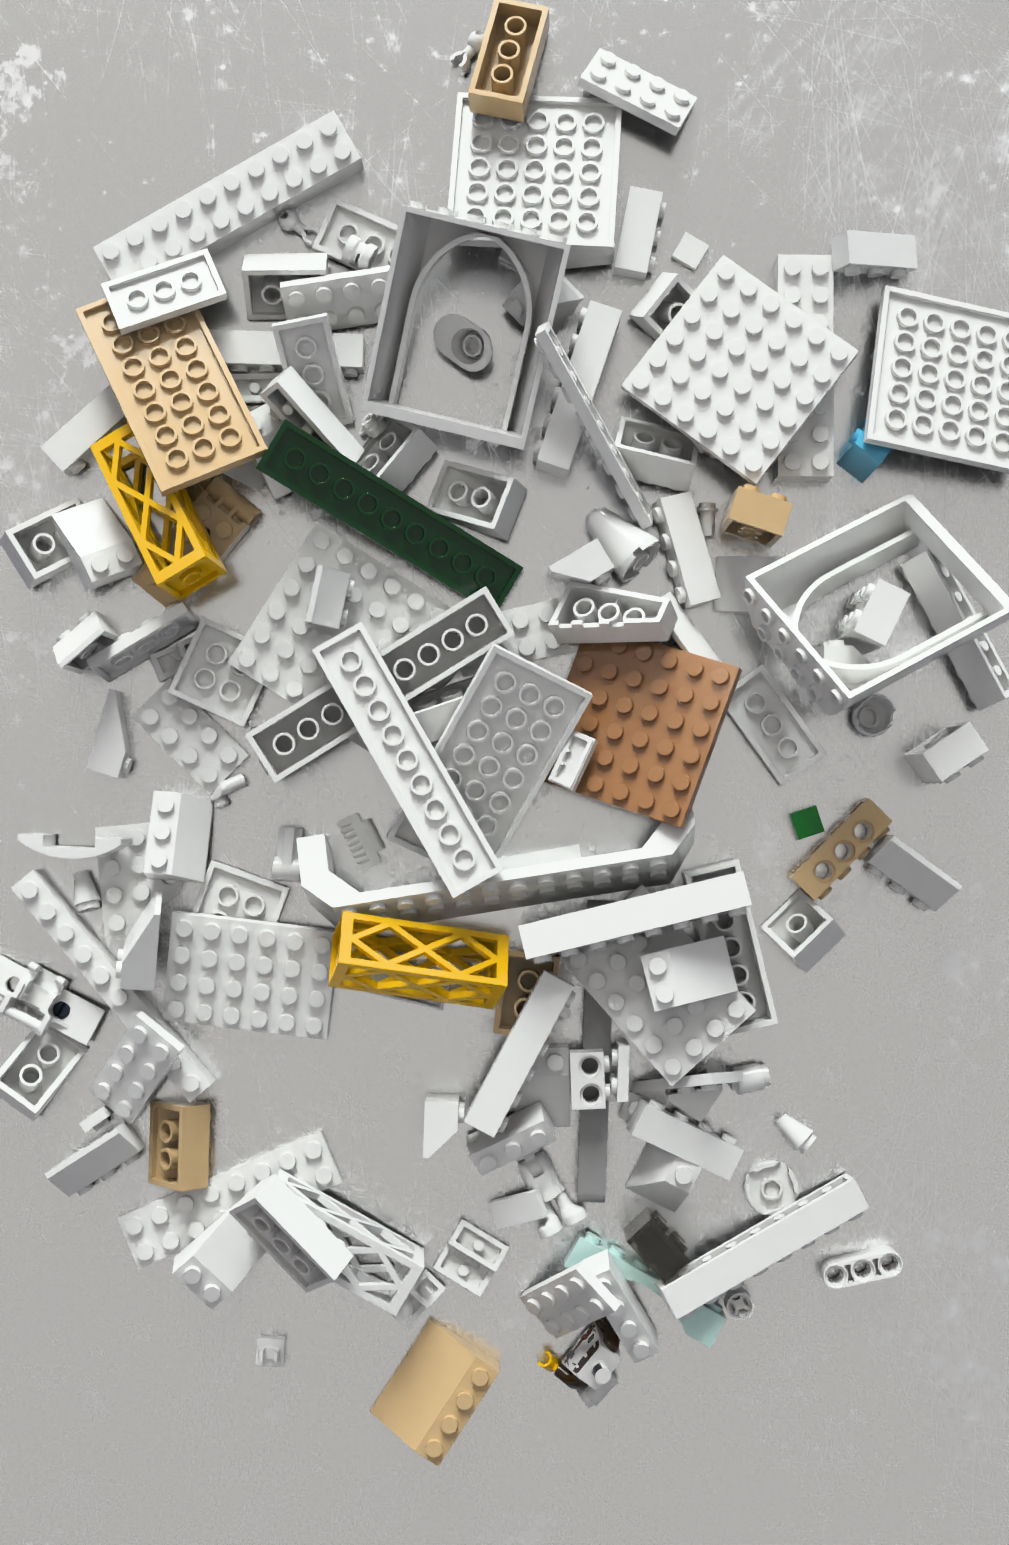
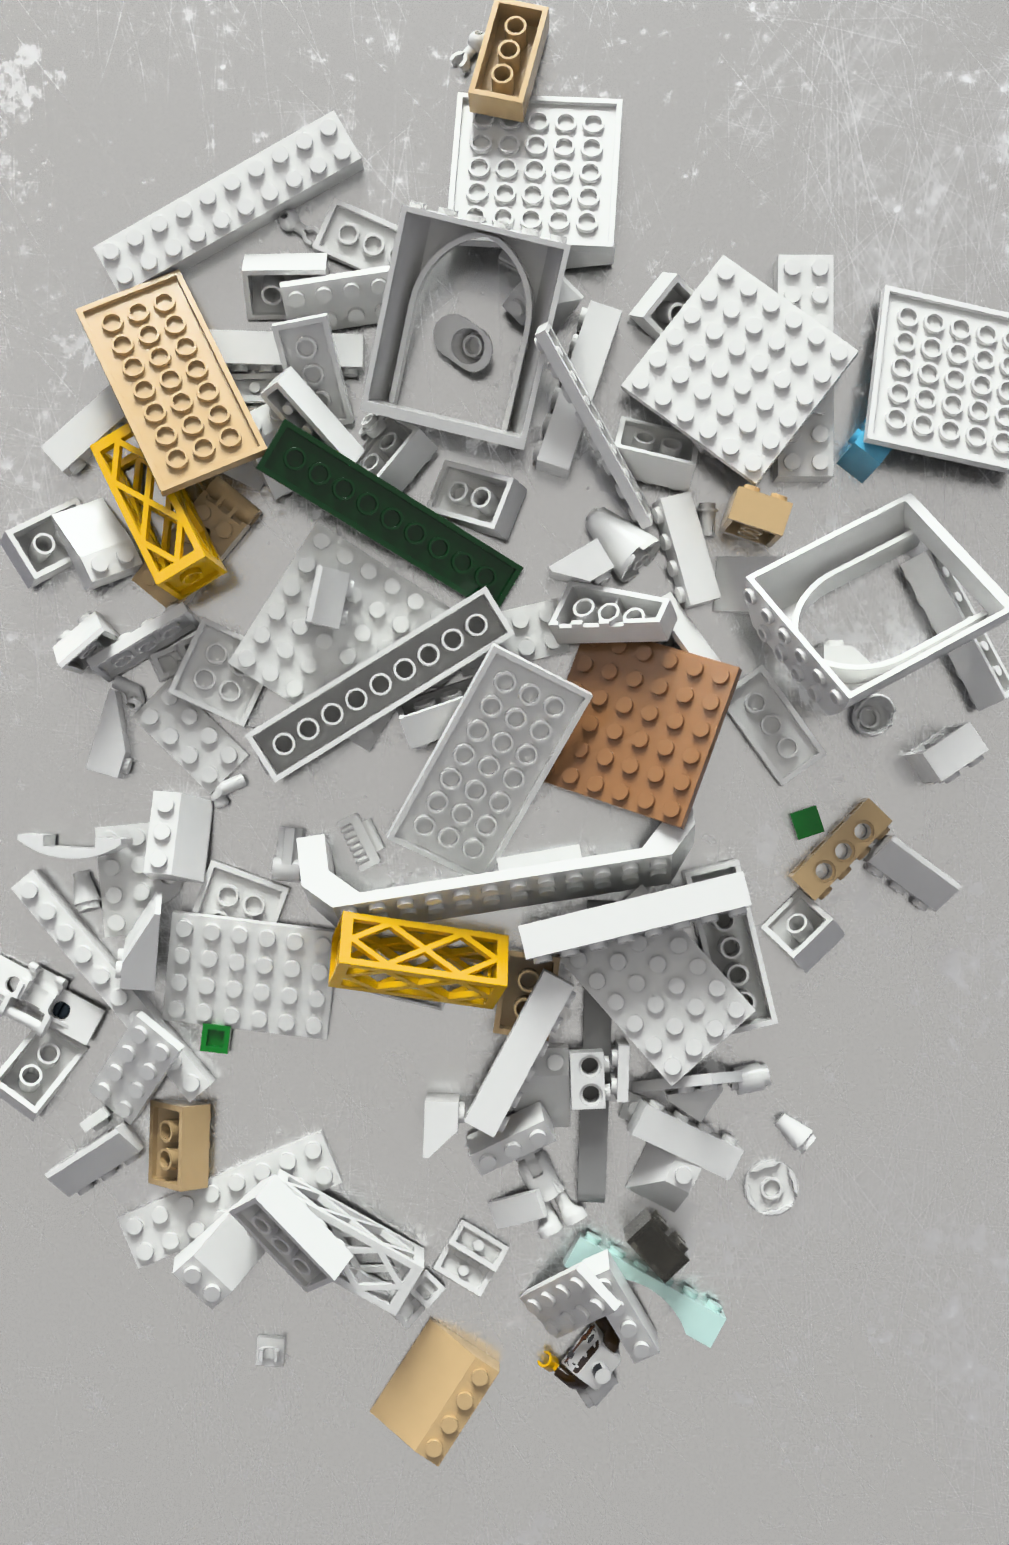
white plate [101,248,227,335] -> none
white plate [312,622,503,899] -> none
white wheel [341,235,379,270] -> none
white plate [548,730,599,792] -> none
white plate [577,48,697,136] -> none
white brick [613,186,666,281] -> none
white slope [640,935,738,1012] -> none
white brick [655,1173,869,1320] -> none
white tile [671,232,710,272] -> none
white wheel [723,1287,754,1321] -> none
white beam [819,1246,903,1289] -> none
white brick [831,230,918,279] -> none
white brick [833,578,911,655] -> none
none -> white arm [112,675,145,712]
none -> green plate [200,1023,232,1054]

